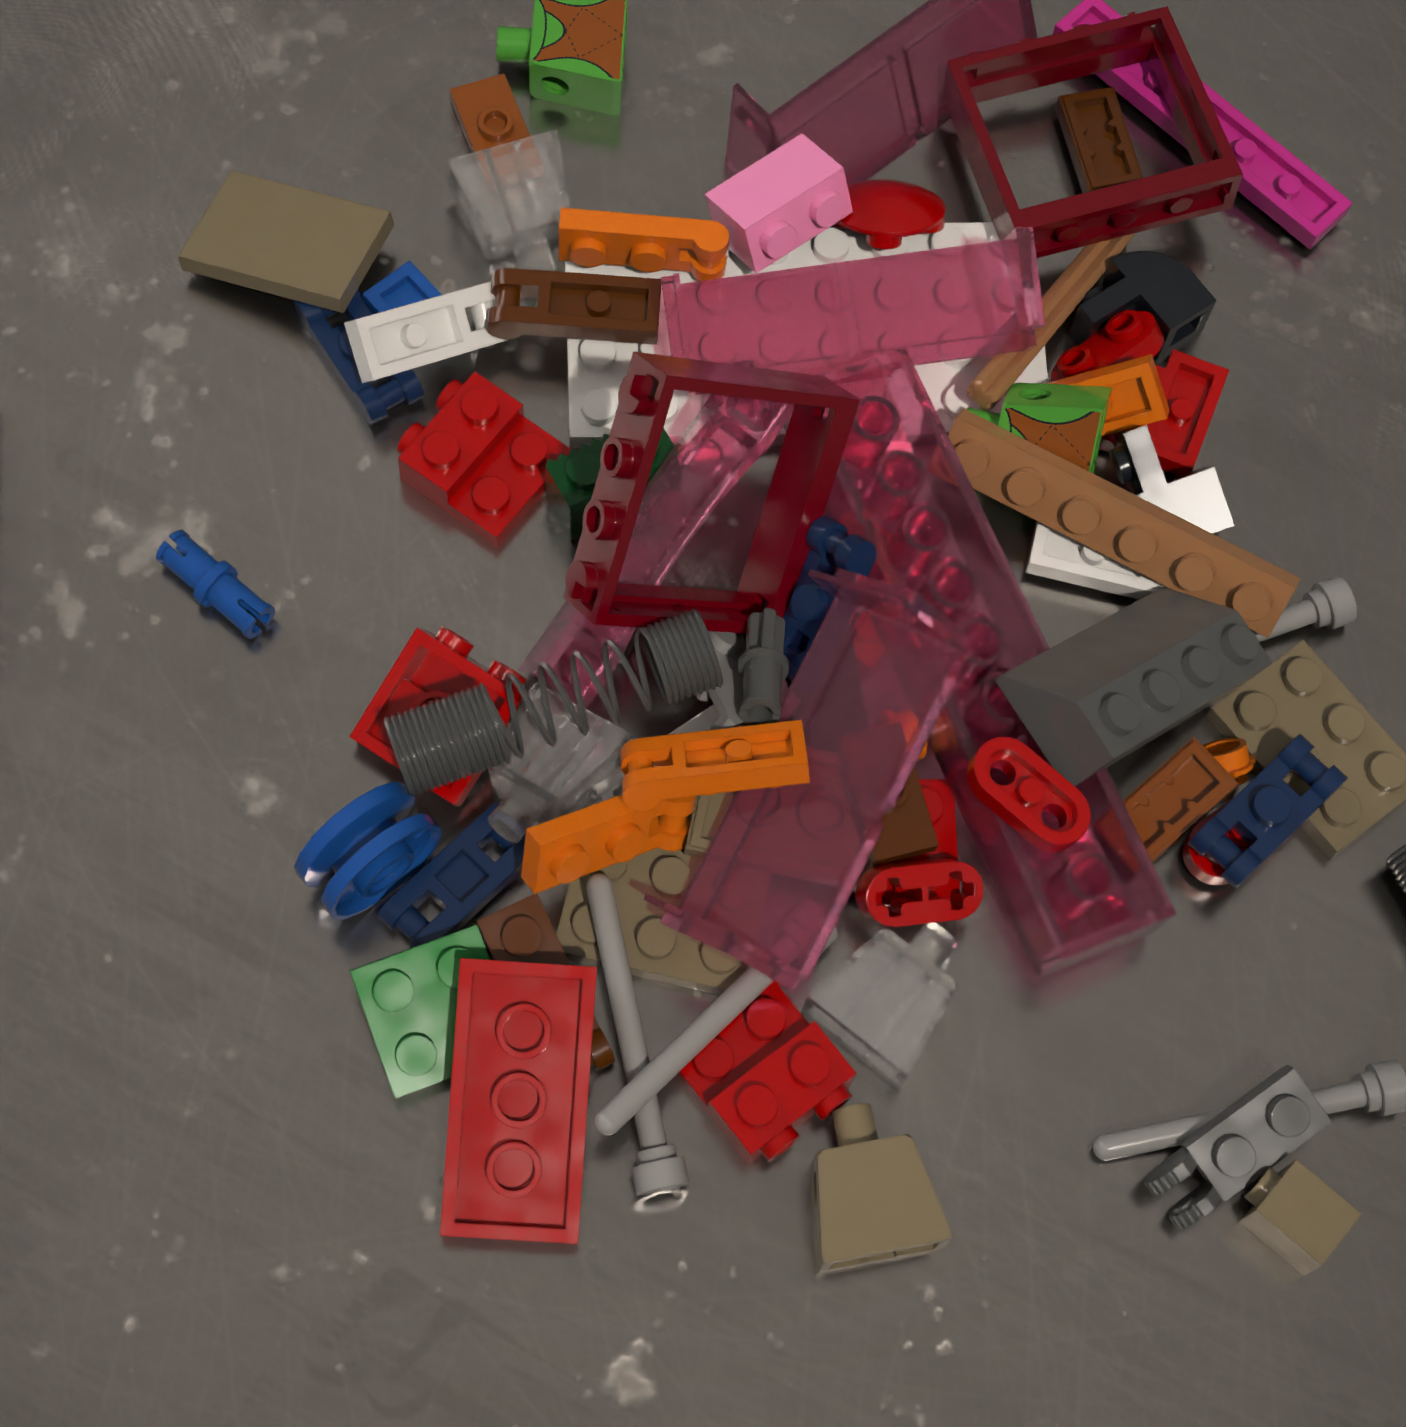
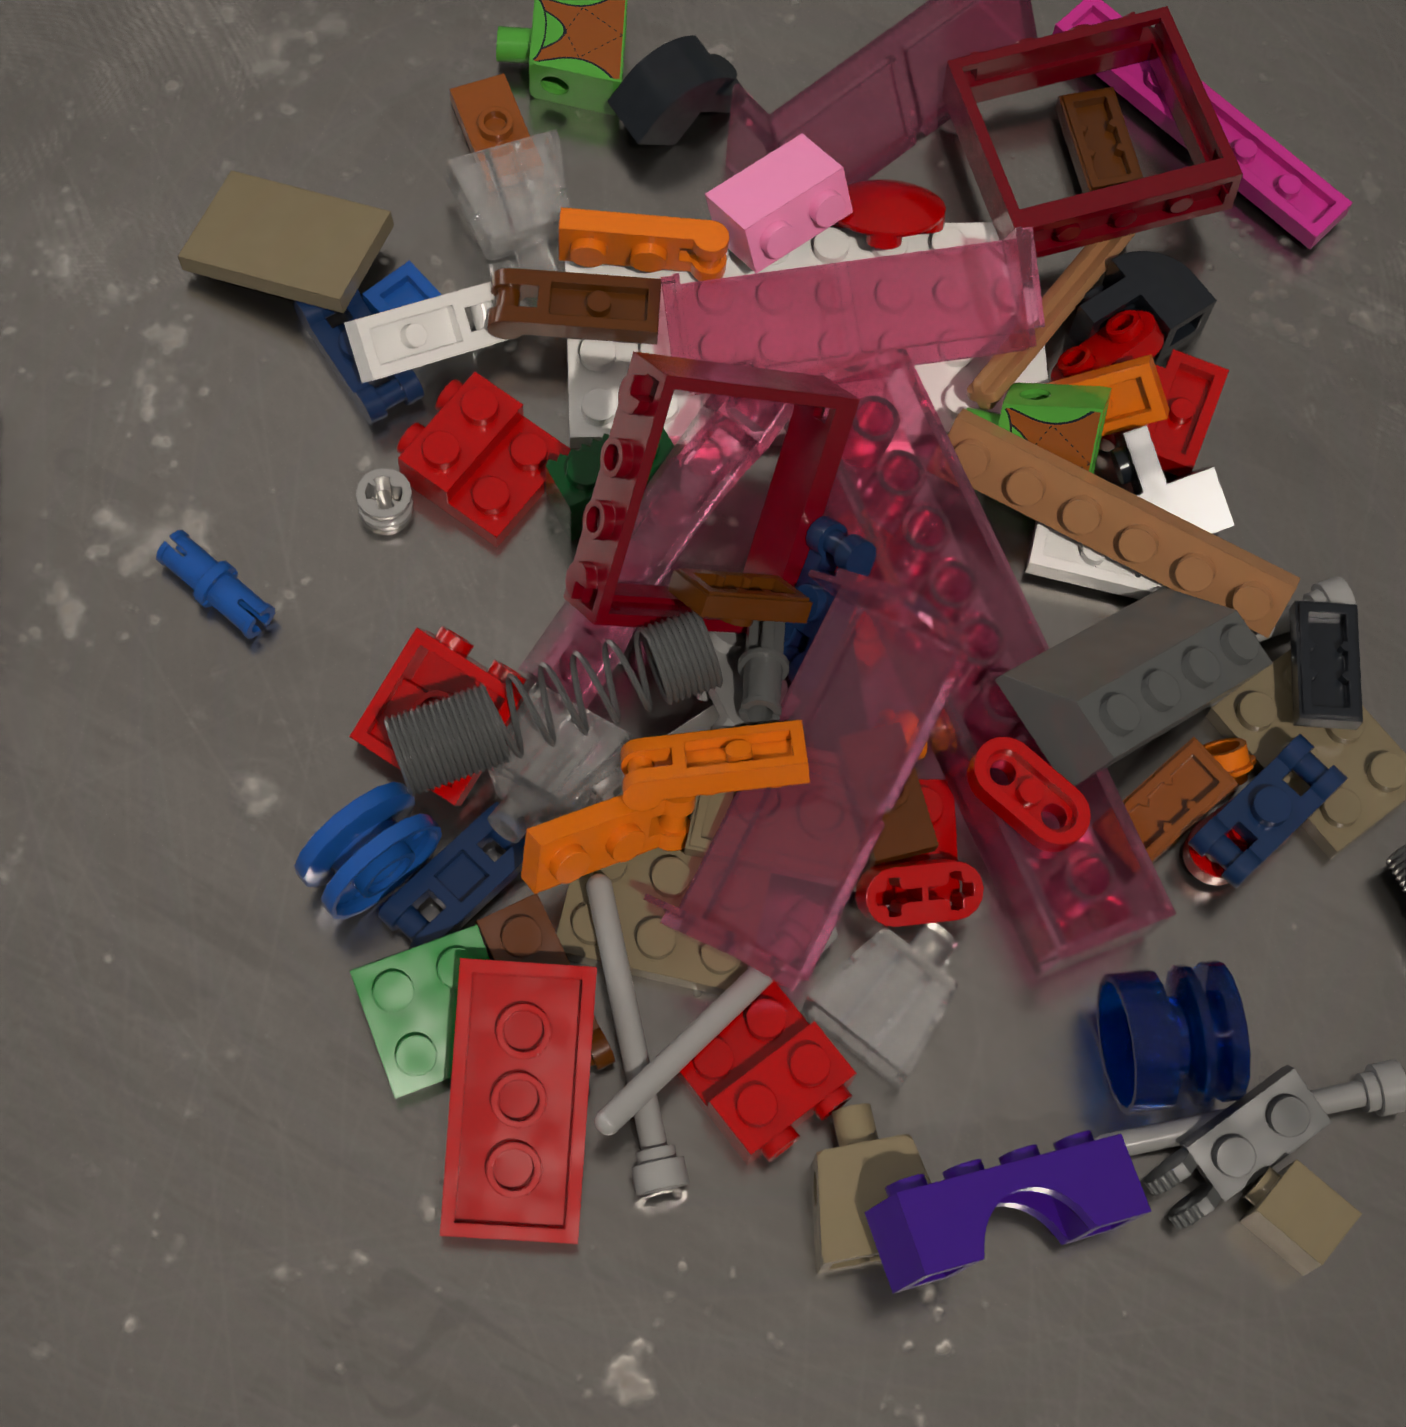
none -> light grey bush [356,468,414,531]
none -> black brick [607,35,750,145]
none -> reddish brown plate [667,568,813,627]
none -> dark purple arch [864,1130,1151,1294]
none -> clear blue wheel [1097,960,1251,1115]
none -> black plate [1289,601,1363,730]

